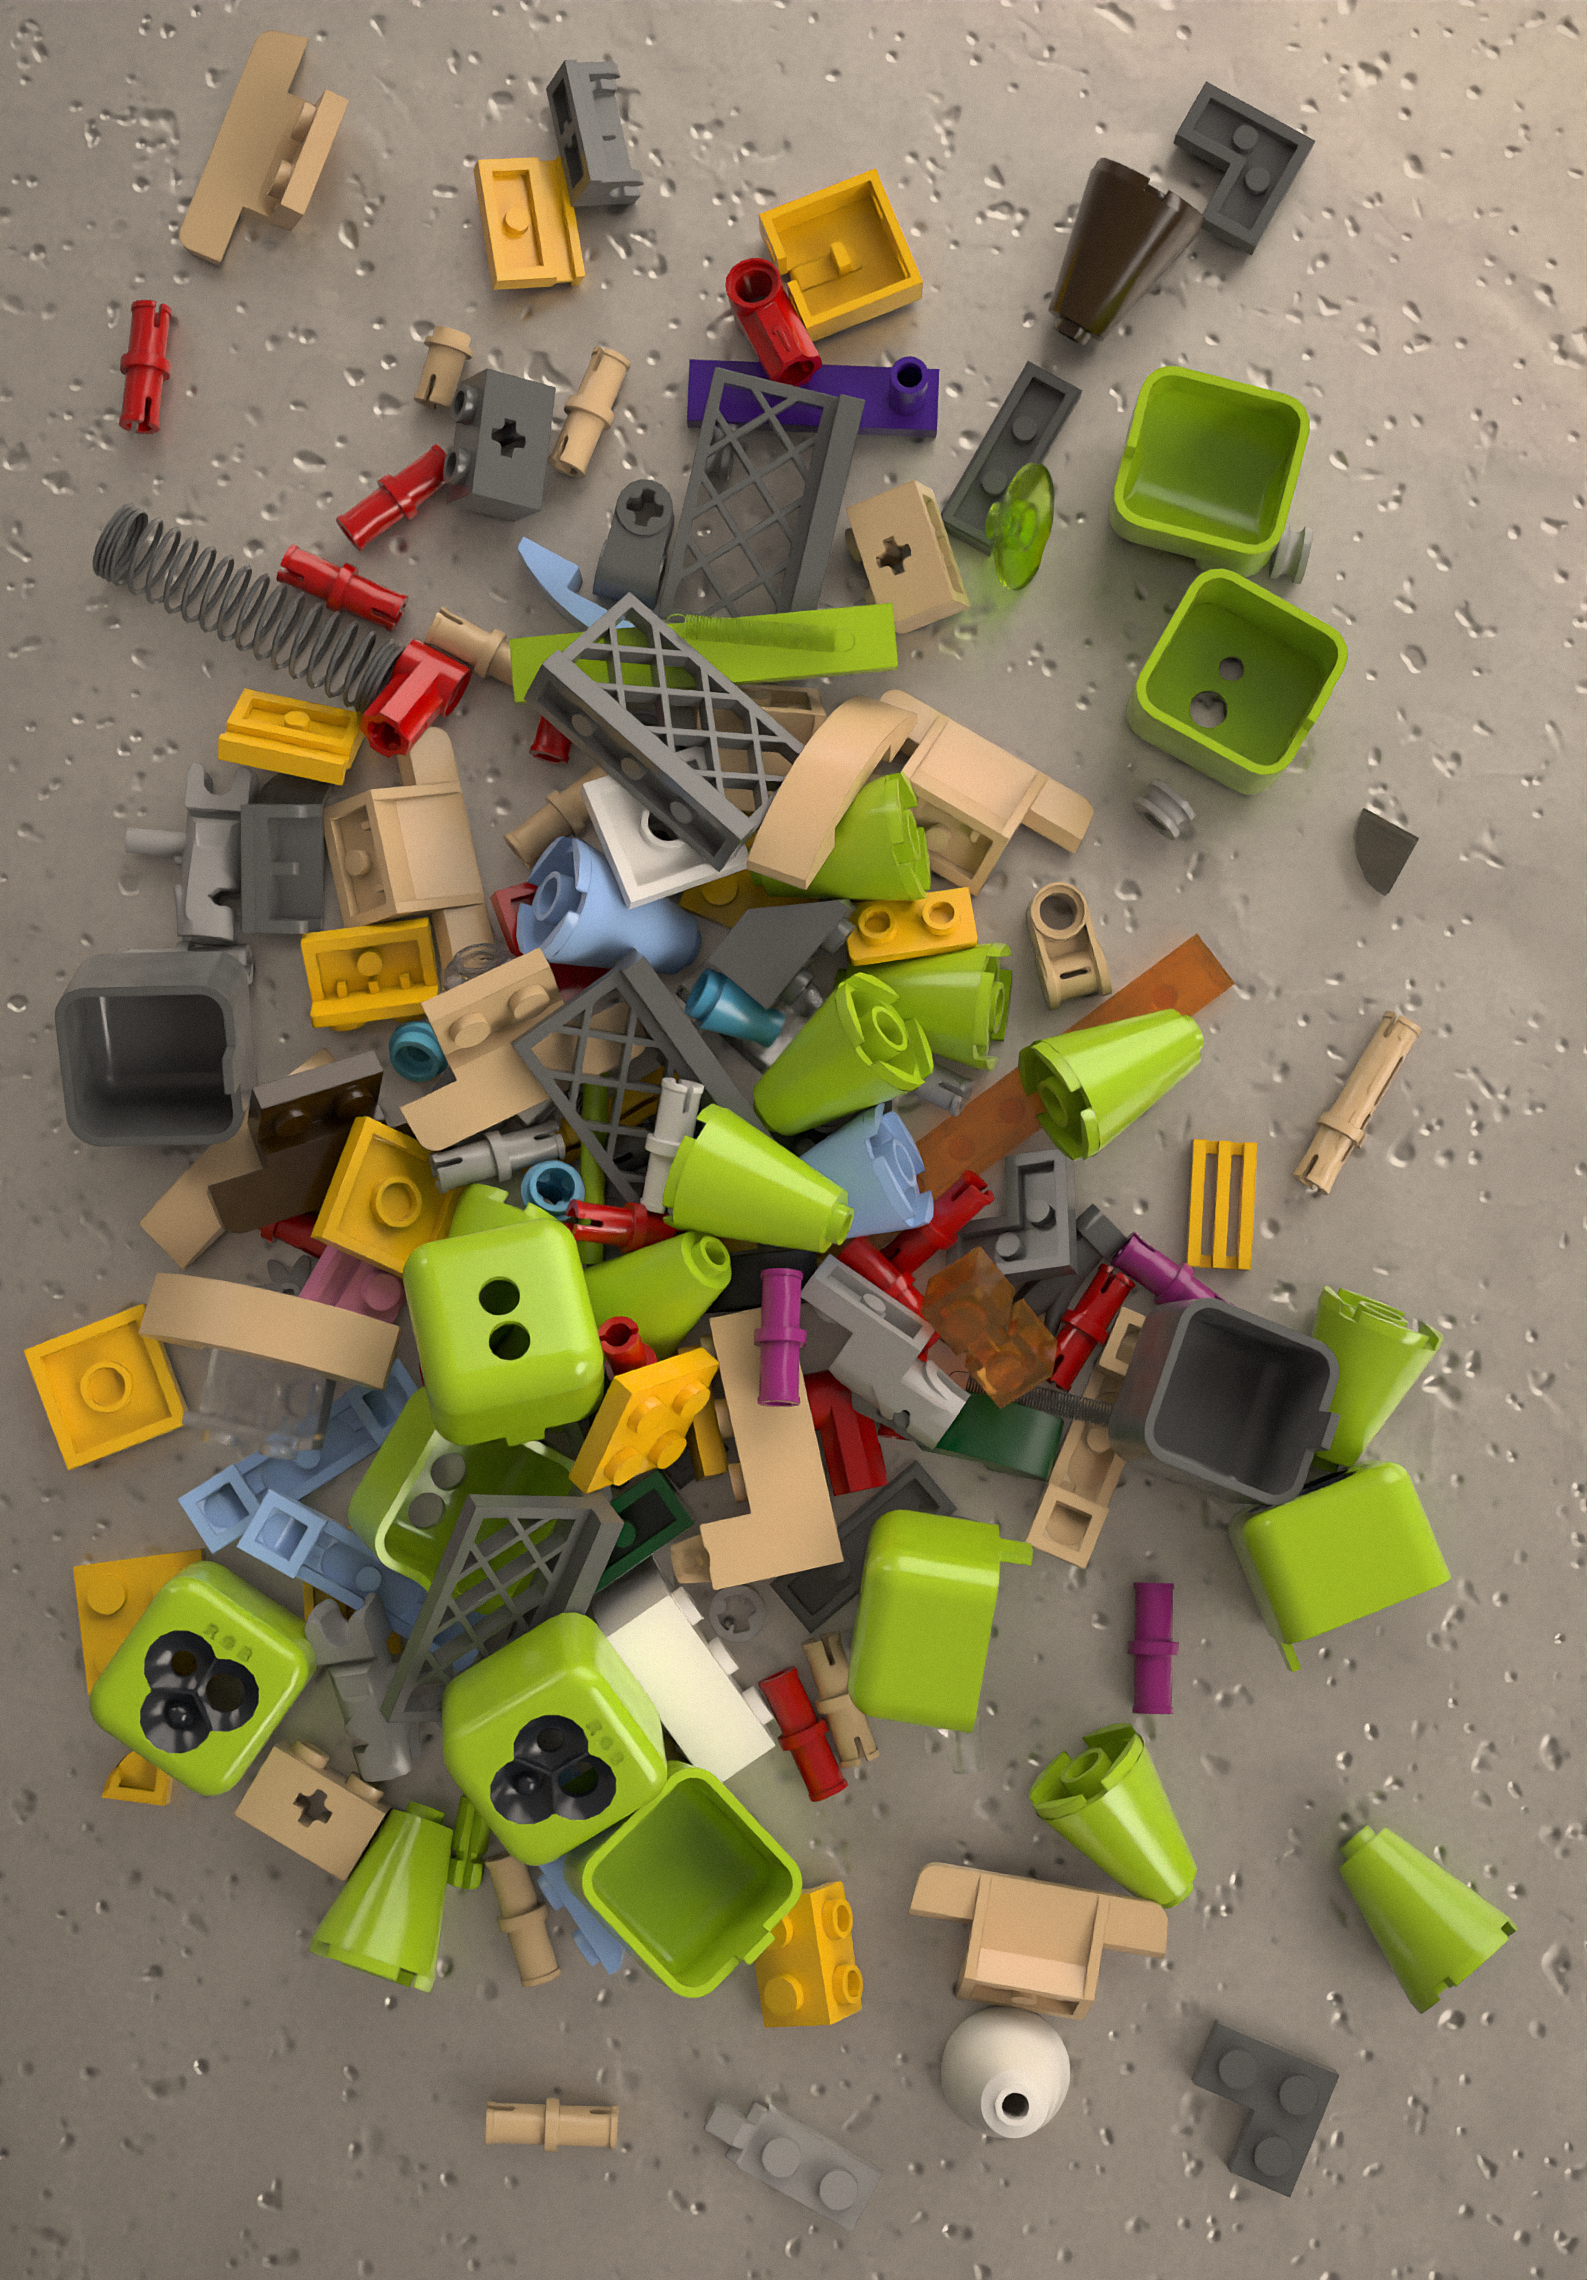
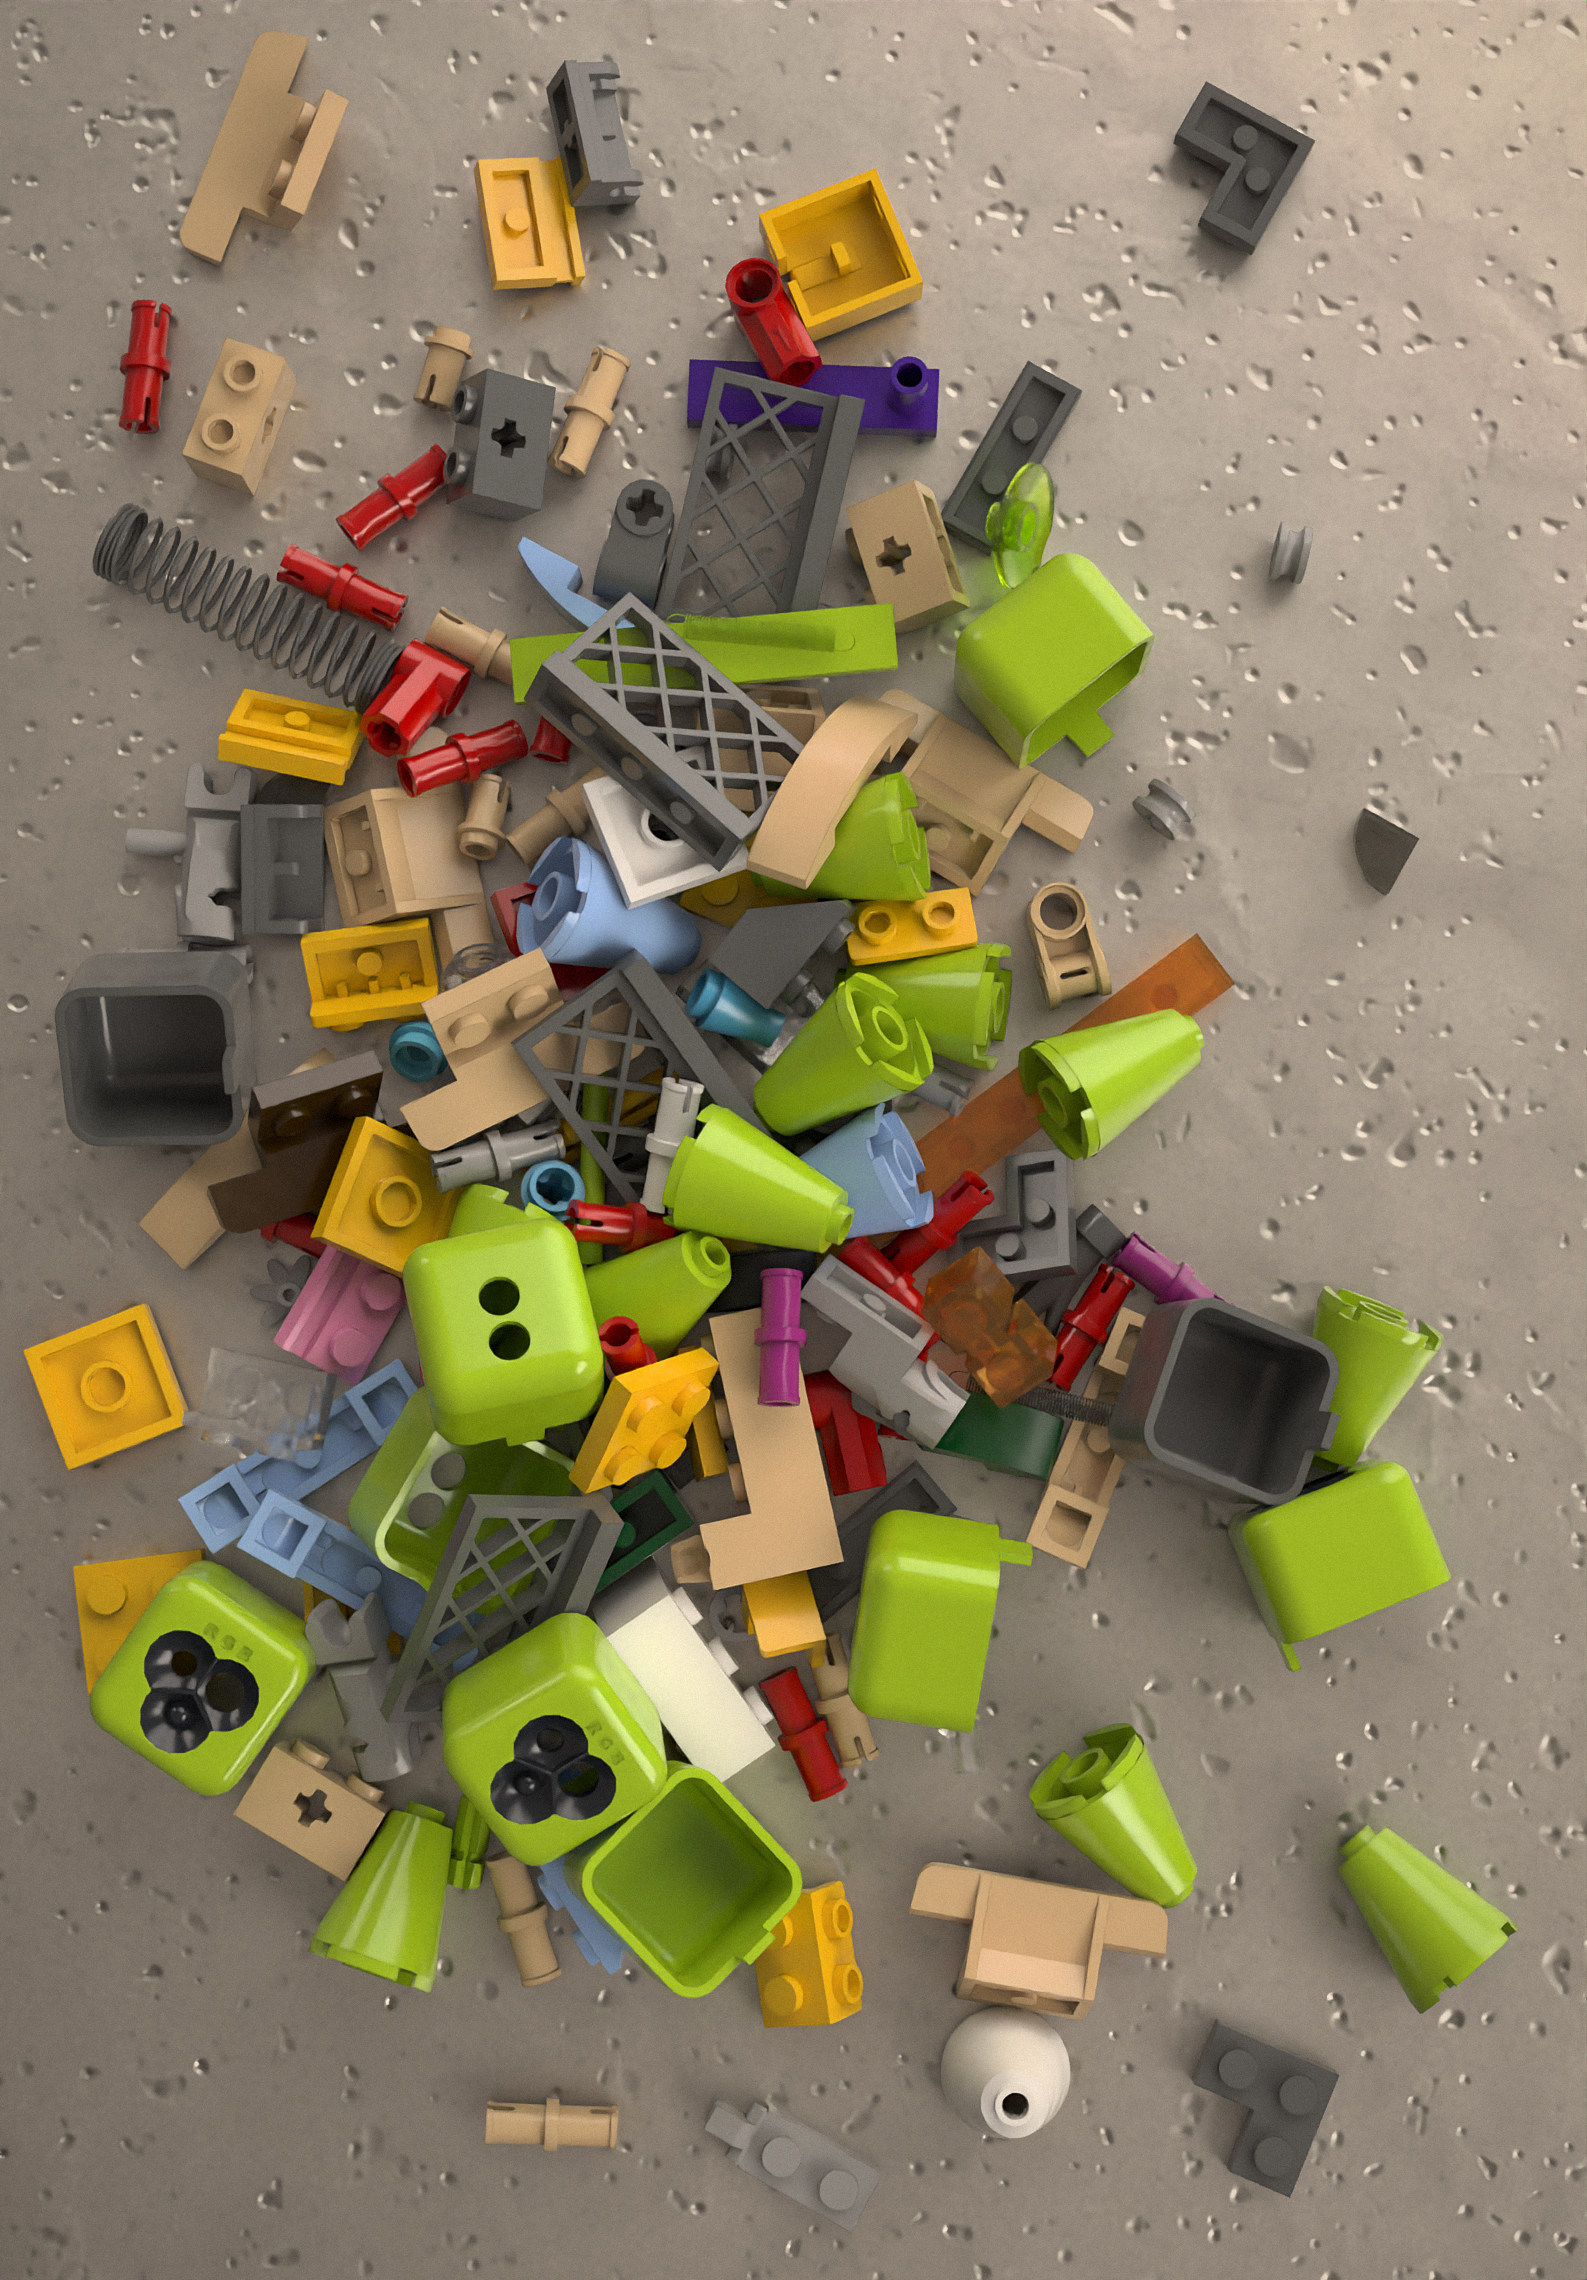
yellow tile [102,1751,173,1806] -> none
tan slope [138,1273,402,1392] -> none
dark brown cone [1048,158,1205,346] -> none
lime piece [1108,366,1310,578] -> none
lime piece [1126,568,1348,795] -> none
magenta pin [1127,1582,1179,1714] -> none
yellow tile [1185,1139,1258,1271] -> none
tan pin [1292,1011,1422,1195] -> none
none -> tan brick [182,337,297,496]
none -> red pin [397,719,528,798]
none -> tan pin [455,774,512,860]
none -> yellow panel [741,1570,826,1668]
none -> lime piece [954,553,1155,769]

